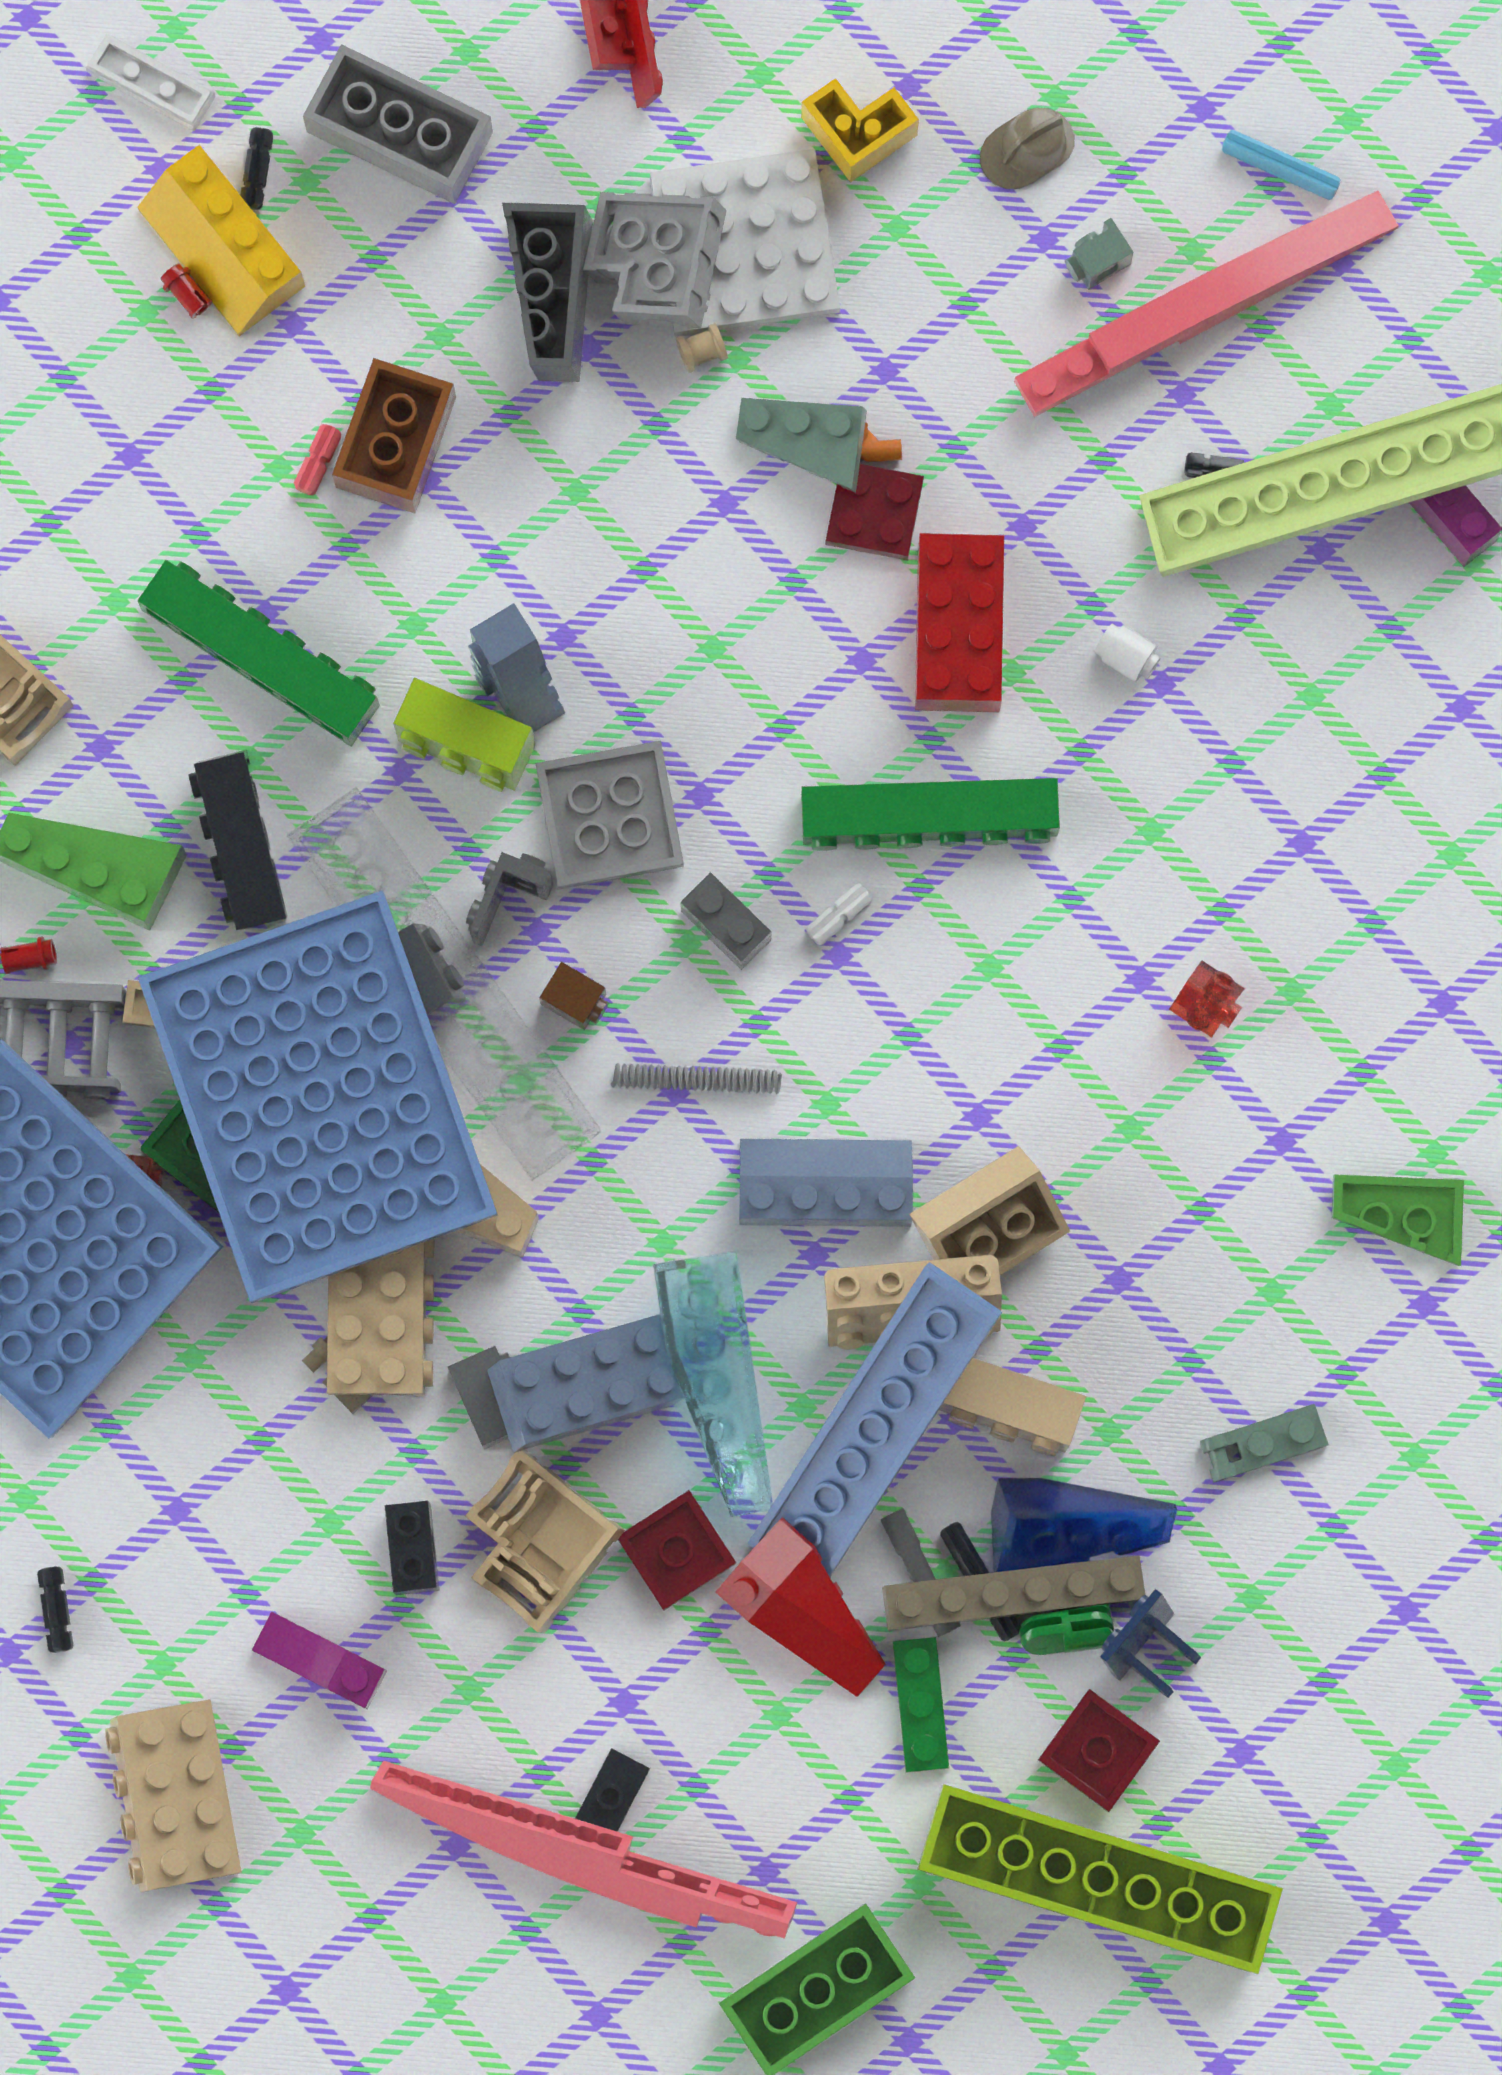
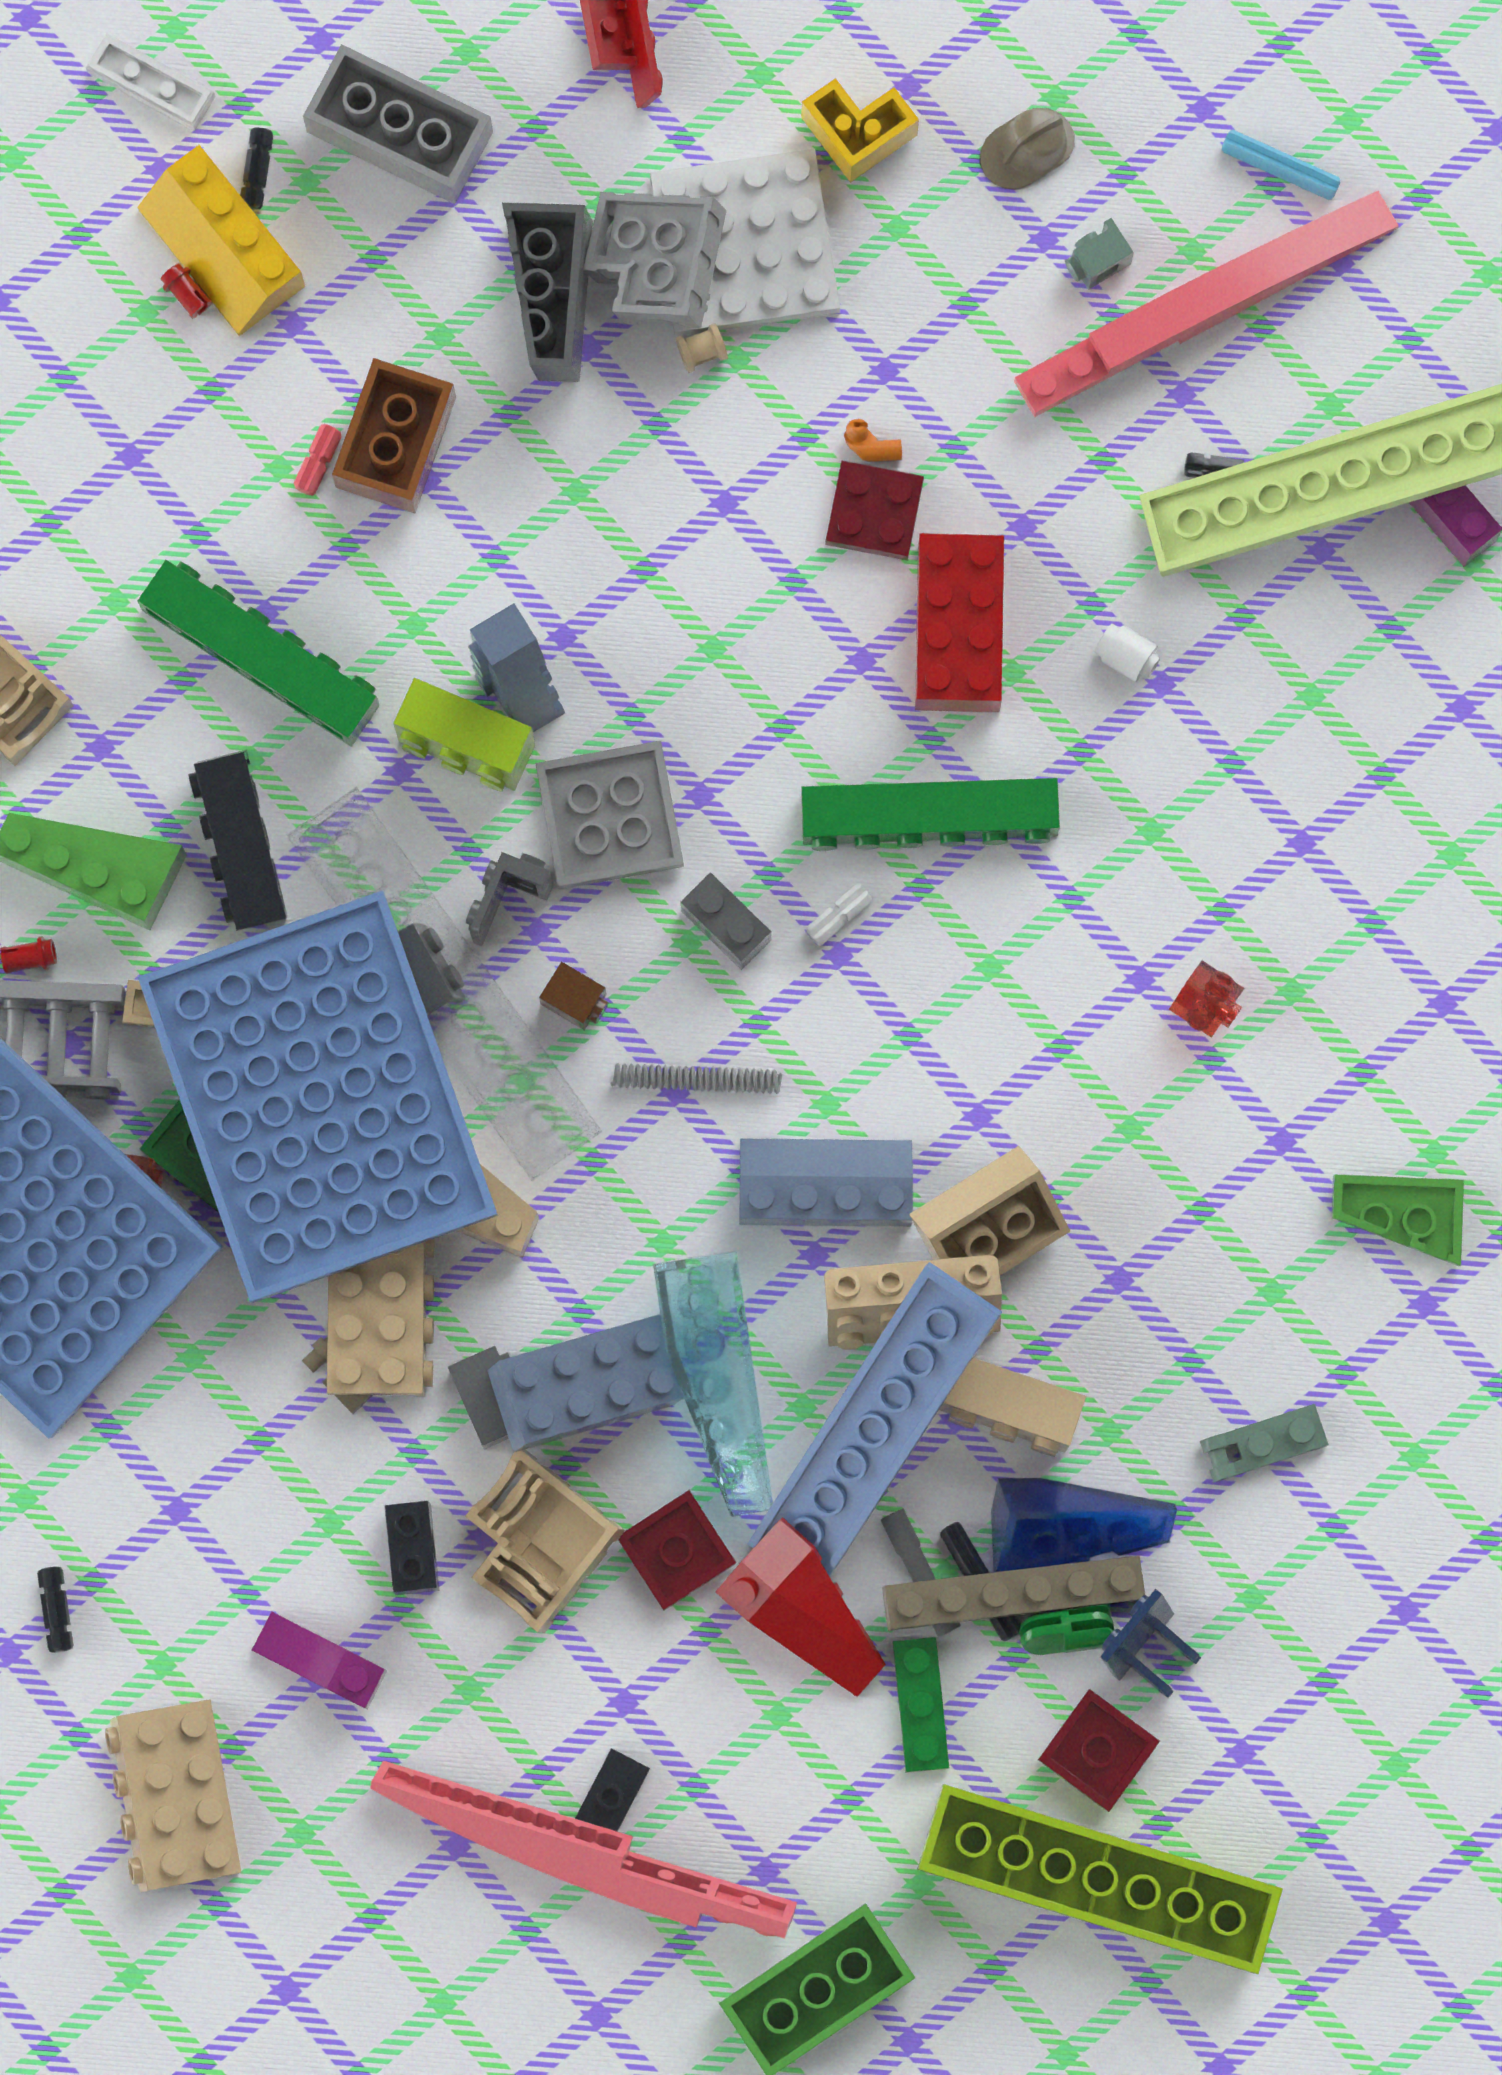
sand green wing [736,398,867,493] -> none

